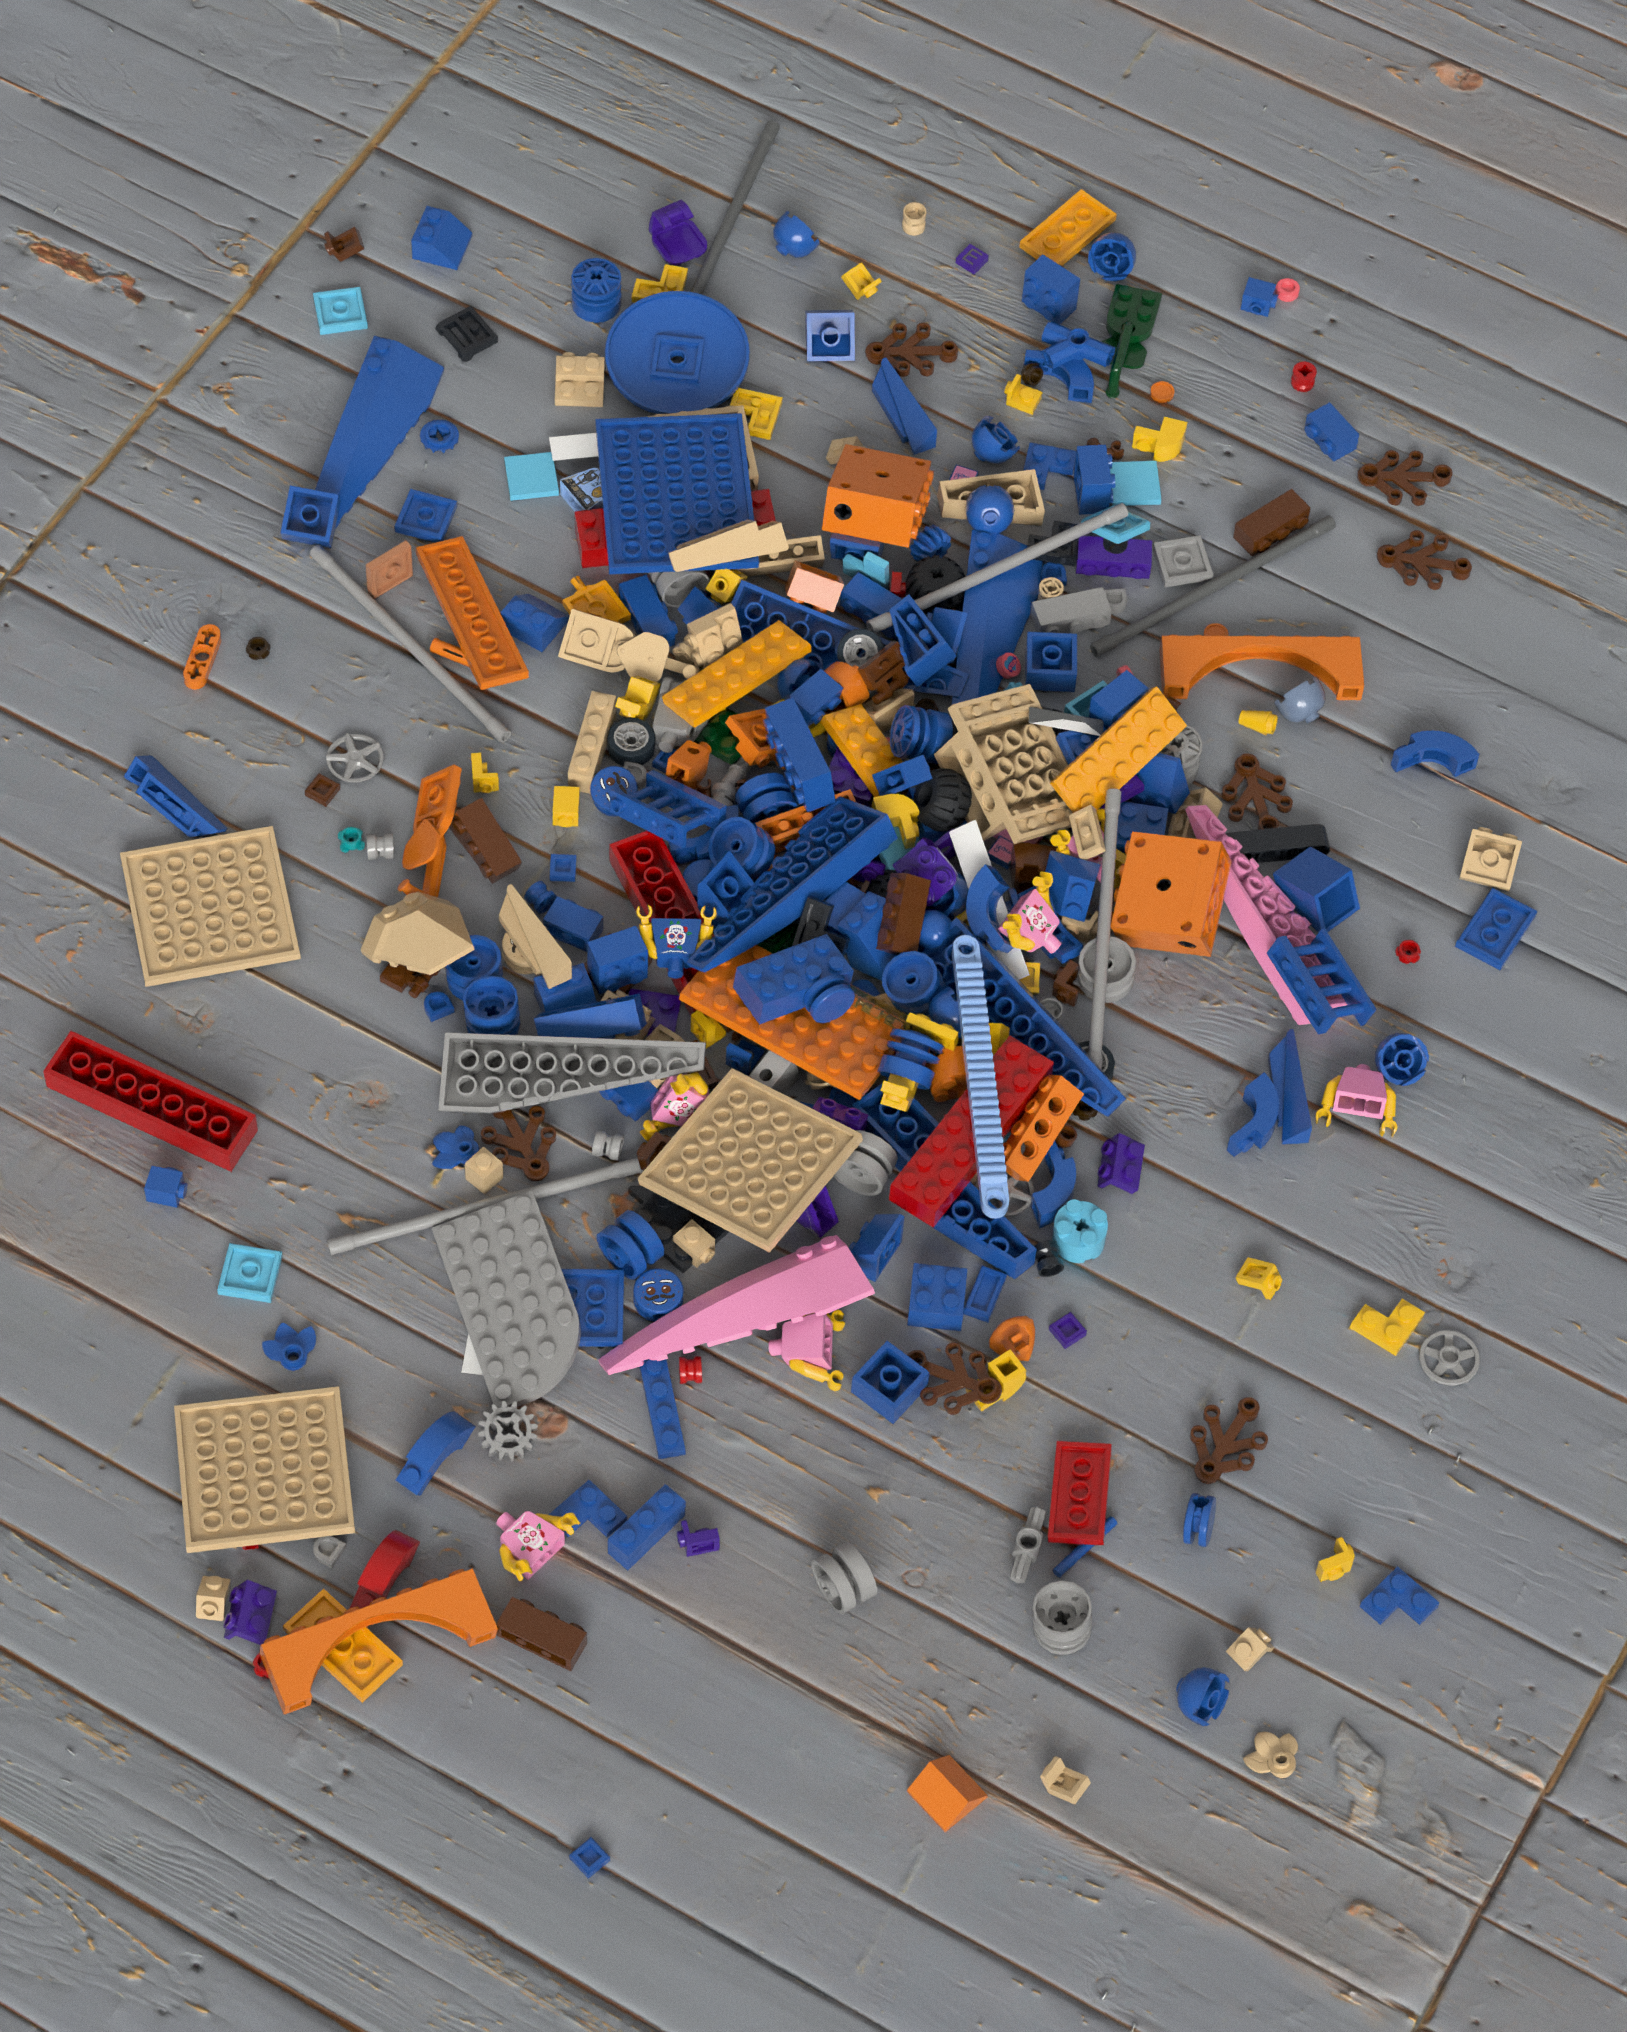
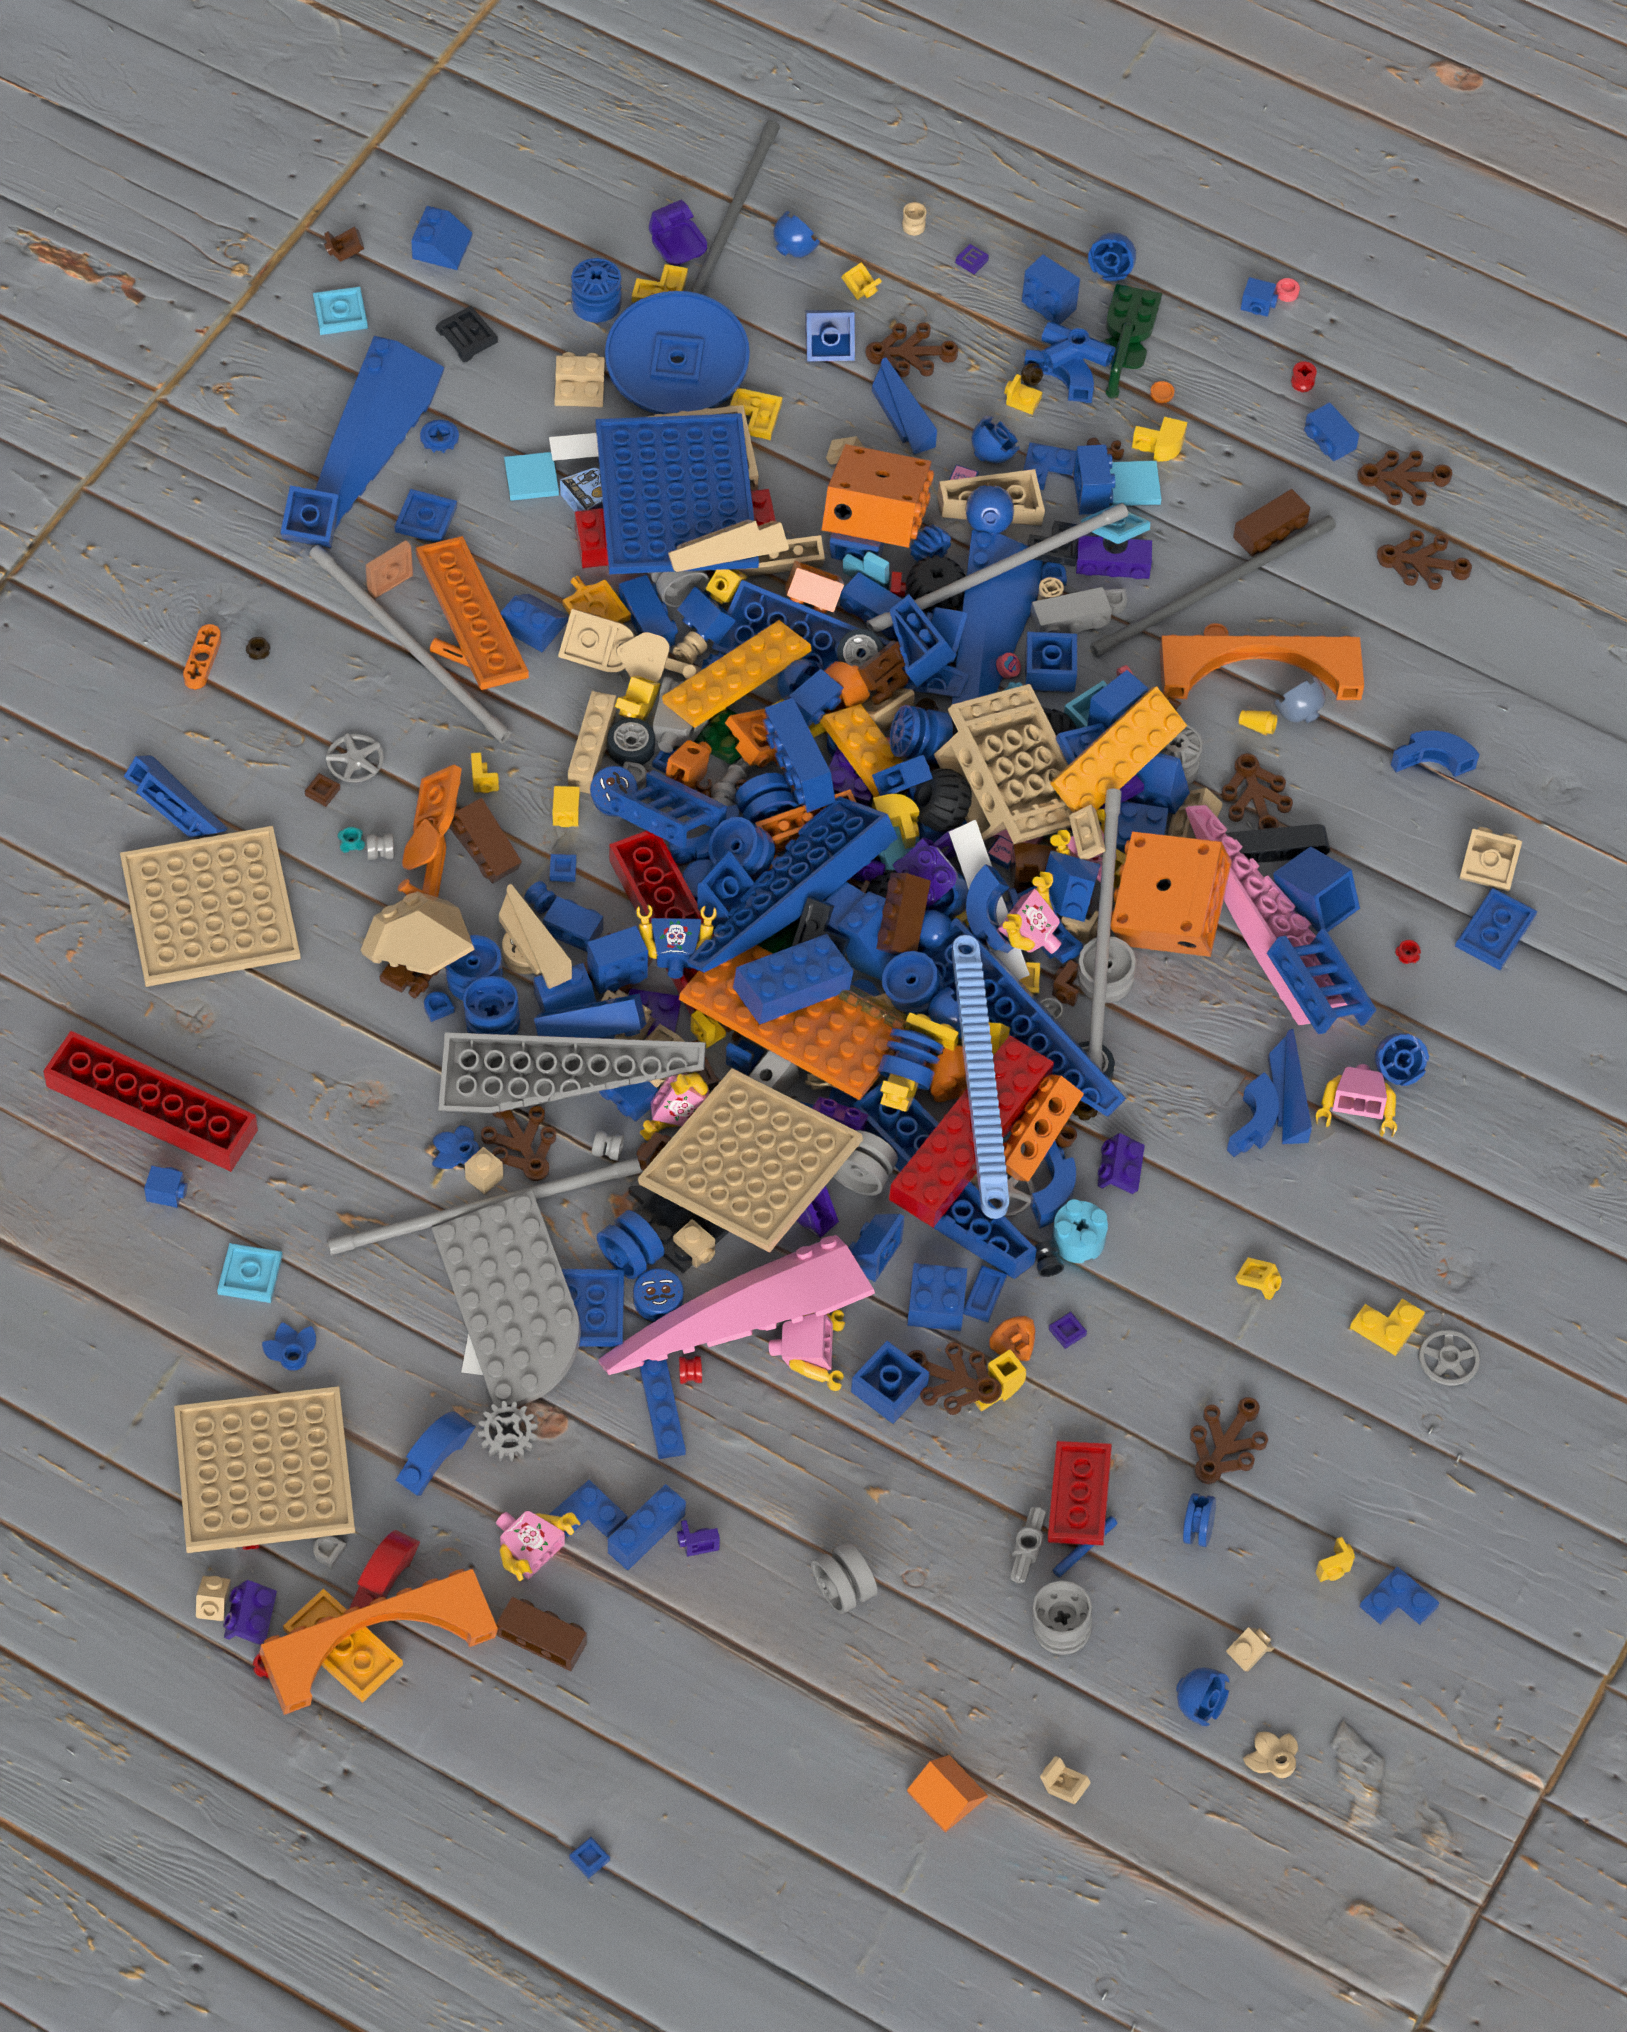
tan plate [687,603,743,669] -> none
blue head [803,974,855,1023] -> none
light orange plate [1019,189,1117,266] -> none
dark grey sticker [1029,707,1103,736] -> none
light grey plate [1153,535,1213,587] -> none

